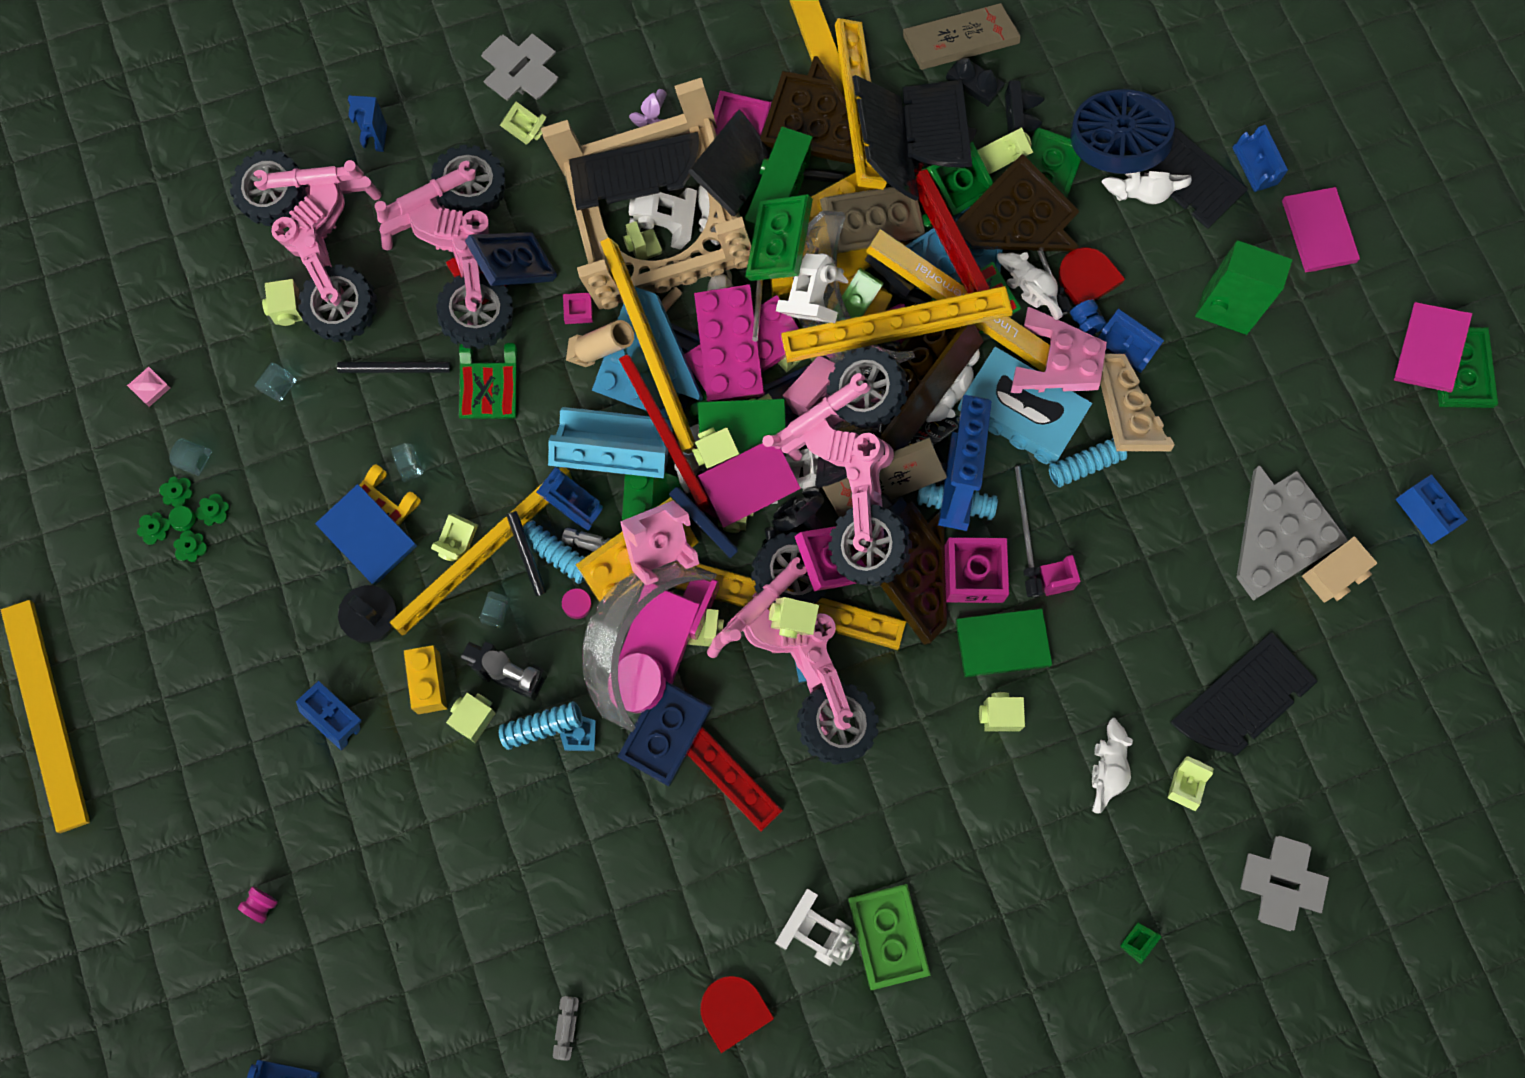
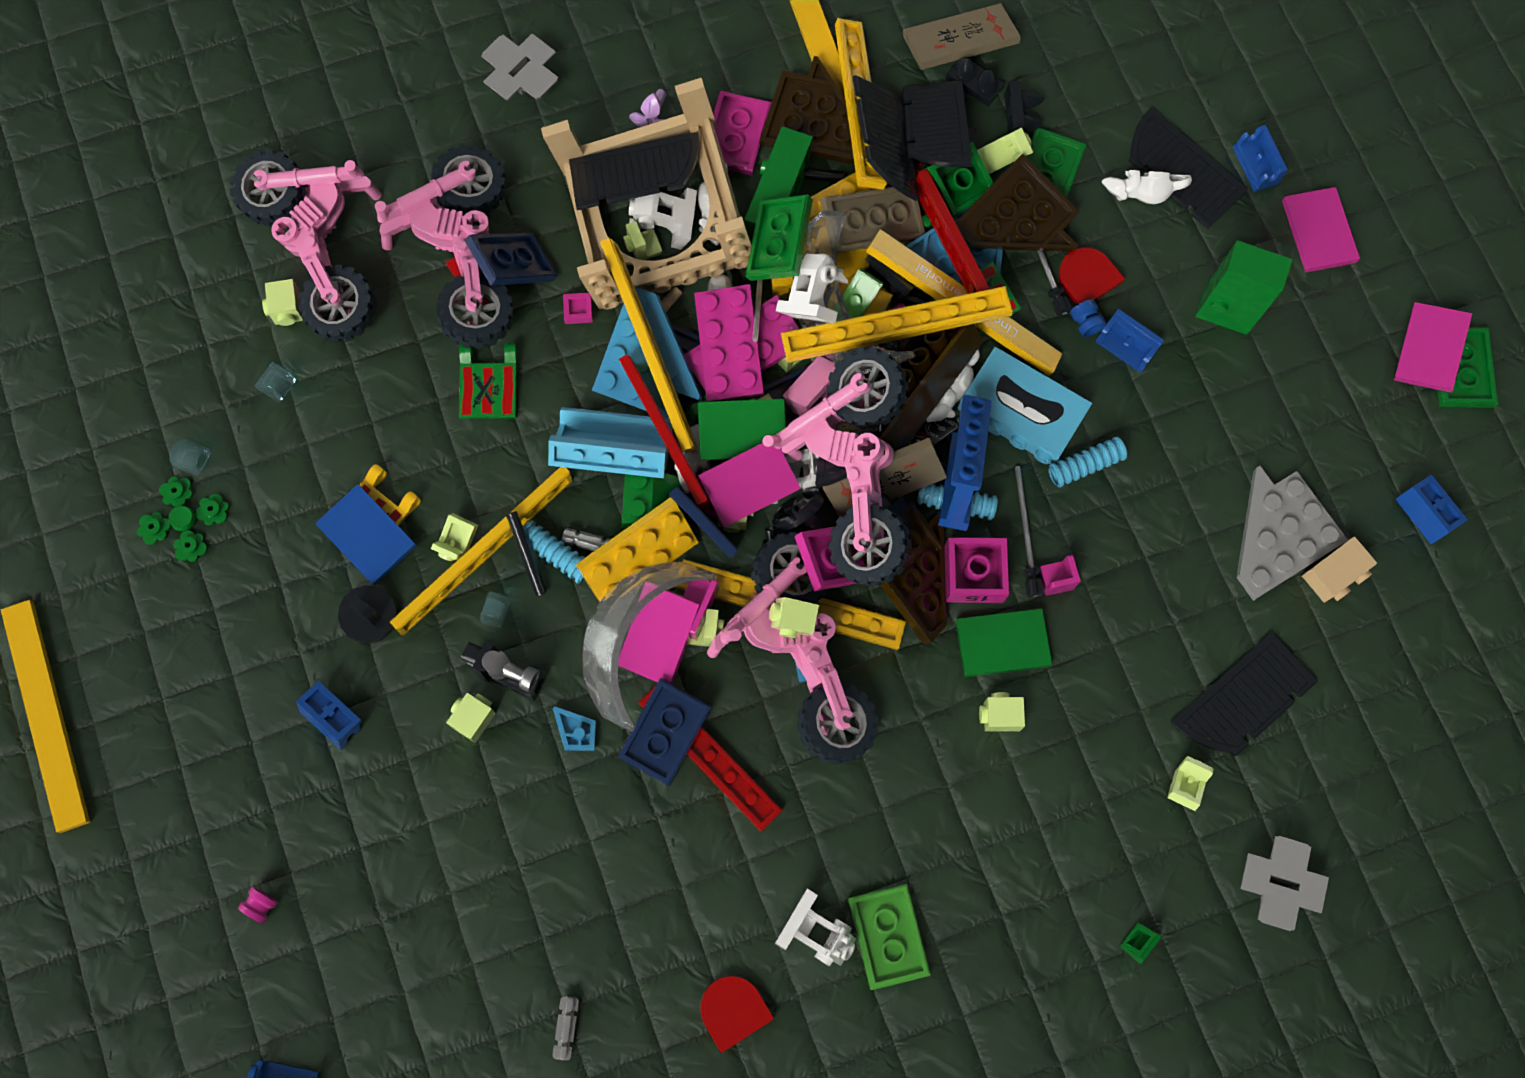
bright pink tile [127,367,170,407] -> none
black bar [337,362,451,373] -> none
blue hinge [348,95,387,152] -> none
clear light blue brick [391,443,424,483] -> none
yellow brick [404,645,447,714] -> none
medium azure piece [498,701,583,750] -> none
yellowish green bracket [500,102,547,145] -> none
blue hinge [536,467,603,530] -> none
dark pink tile [562,589,592,619] -> none
tan piece [566,320,634,367] -> none
tile [610,653,666,713] -> none
bright pink panel [620,500,699,586] -> none
black piece [688,109,770,217] -> none
yellowish green brick [692,427,739,469] -> none
white animal [997,252,1063,320] -> none
bright pink wing [1011,307,1107,393] -> none
dark blue piece [1070,89,1175,174] -> none
white animal [1092,718,1133,814] -> none
tan wing [1100,354,1175,451] -> none

